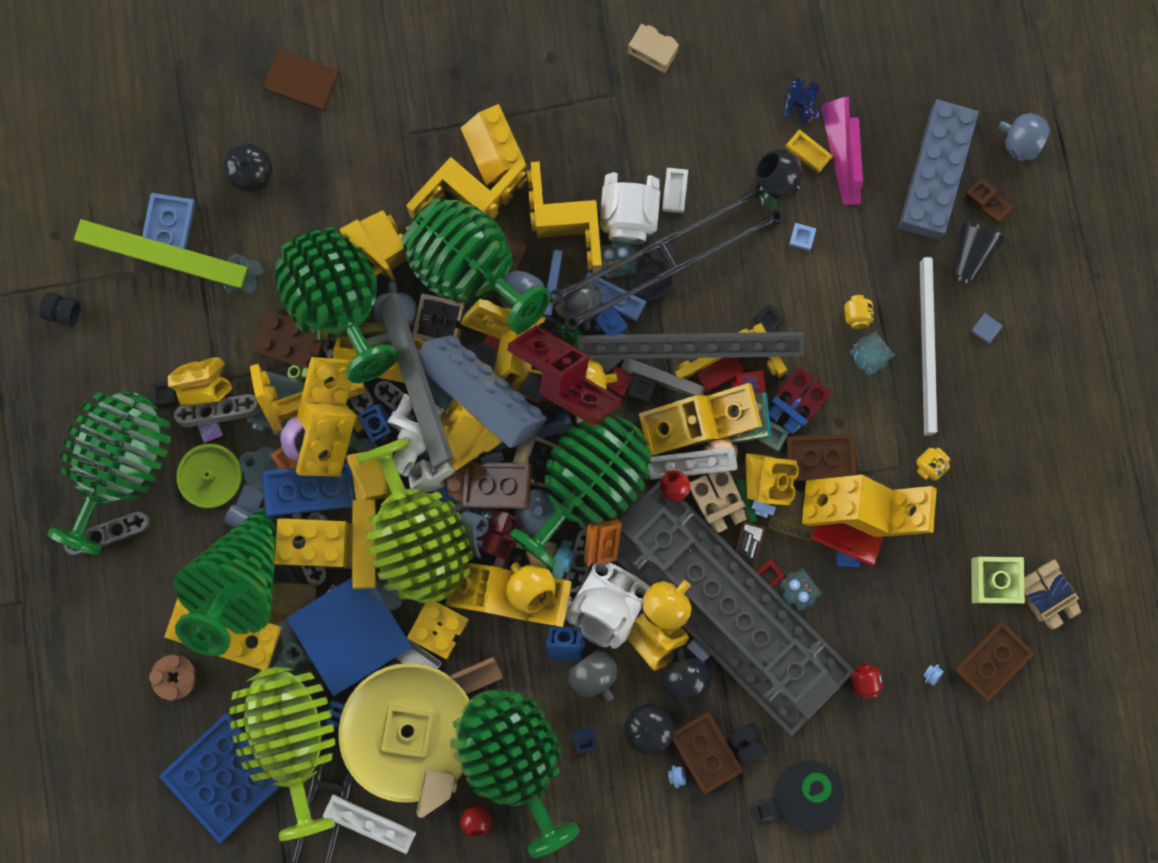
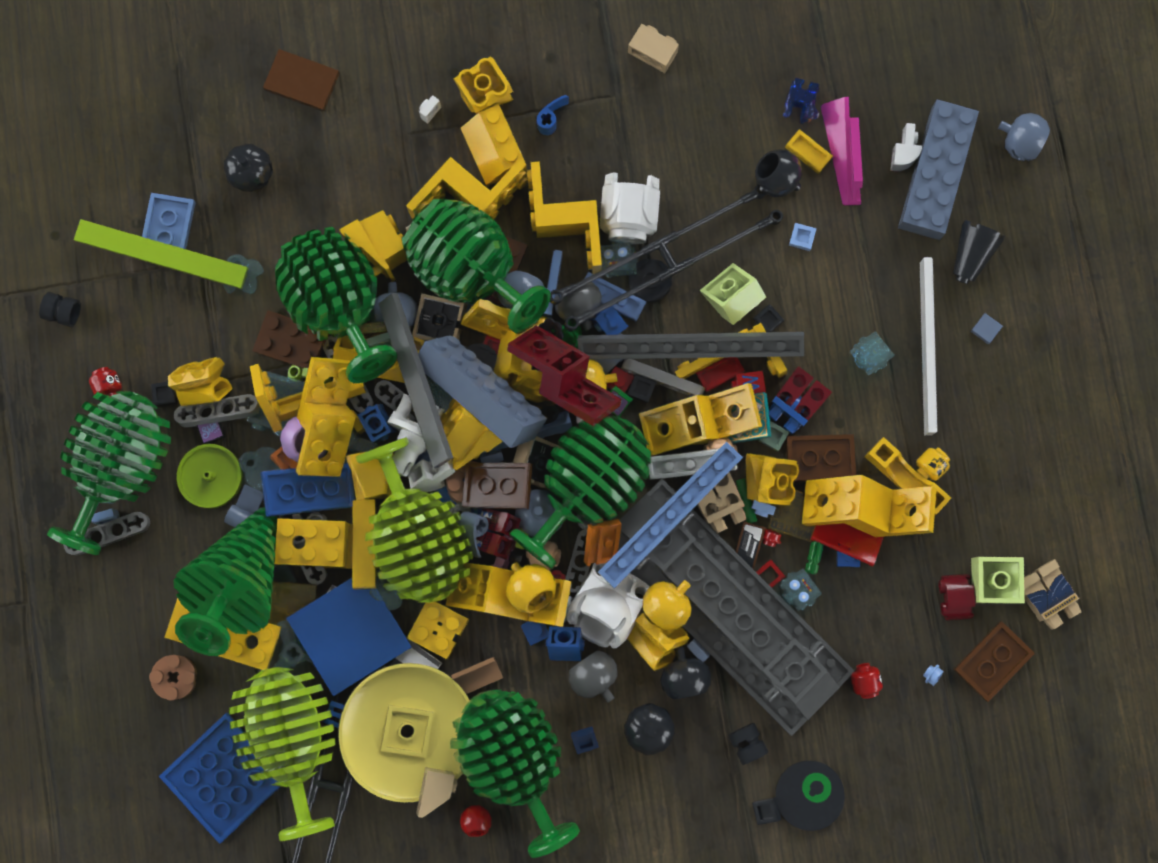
white tile [322,794,416,854] -> none
black tile [520,371,544,400] -> none
medium azure plate [553,540,575,579] -> none
red piece [659,470,691,502] -> none
white tile [662,168,688,214] -> none
light blue plate [668,765,686,788] -> none
reddish brown plate [672,711,744,795] -> none
dark green plate [759,190,780,209] -> none
yellow head [844,295,874,329] -> none
reddish brown slope [966,178,1014,225] -> none
none -> red head [89,367,122,396]
none -> light blue tile [92,508,120,525]
none -> white plate [419,95,441,124]
none -> yellow piece [453,56,513,114]
none -> blue plate [520,621,549,646]
none -> blue panel [537,95,569,135]
none -> medium blue plate [598,442,743,589]
none -> tile [610,386,633,417]
none -> yellowish green slope [700,263,766,325]
none -> red plate [762,529,781,547]
none -> green axle [805,541,824,575]
none -> yellow arch [864,437,951,515]
none -> white brick [891,123,922,171]
none -> dark red cylinder [938,574,975,621]

